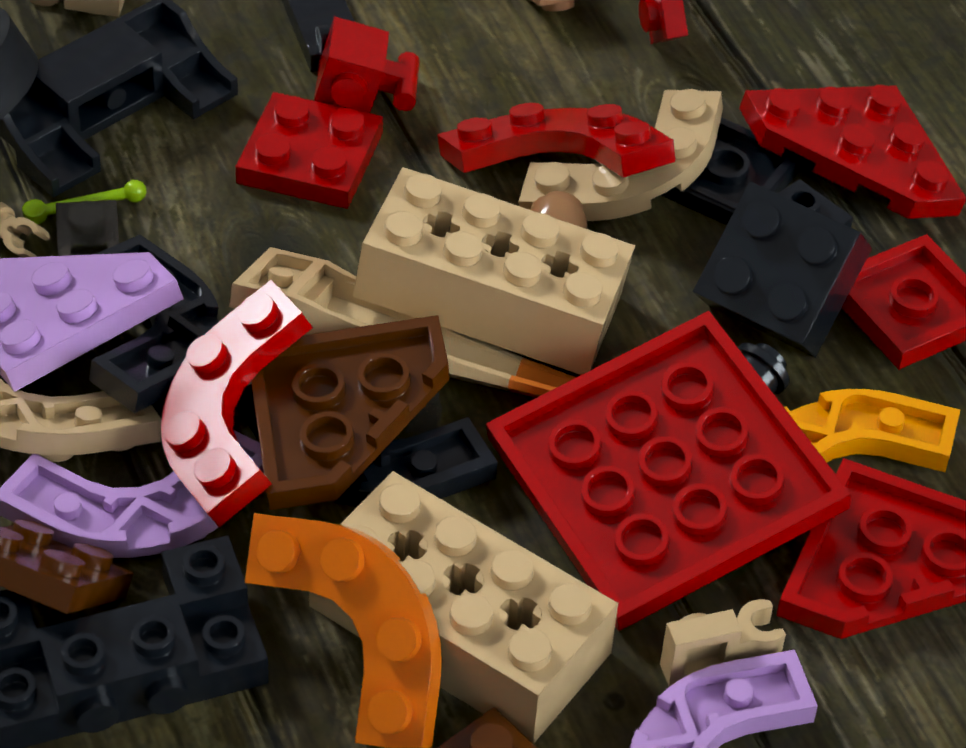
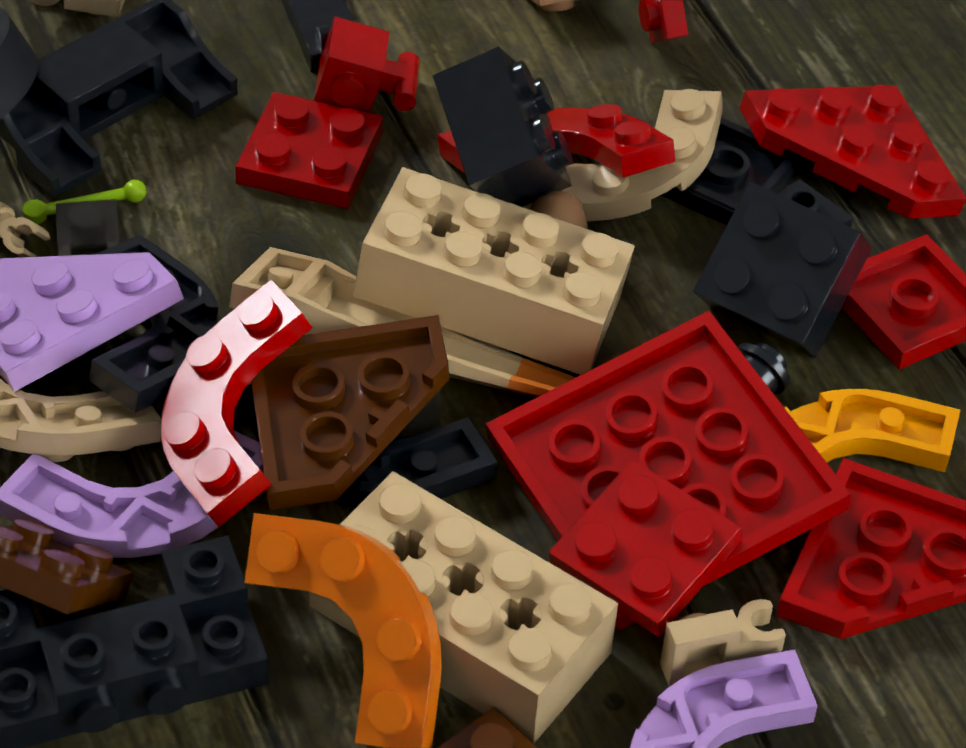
none -> black brick [432,46,573,207]
none -> red plate [548,459,742,637]

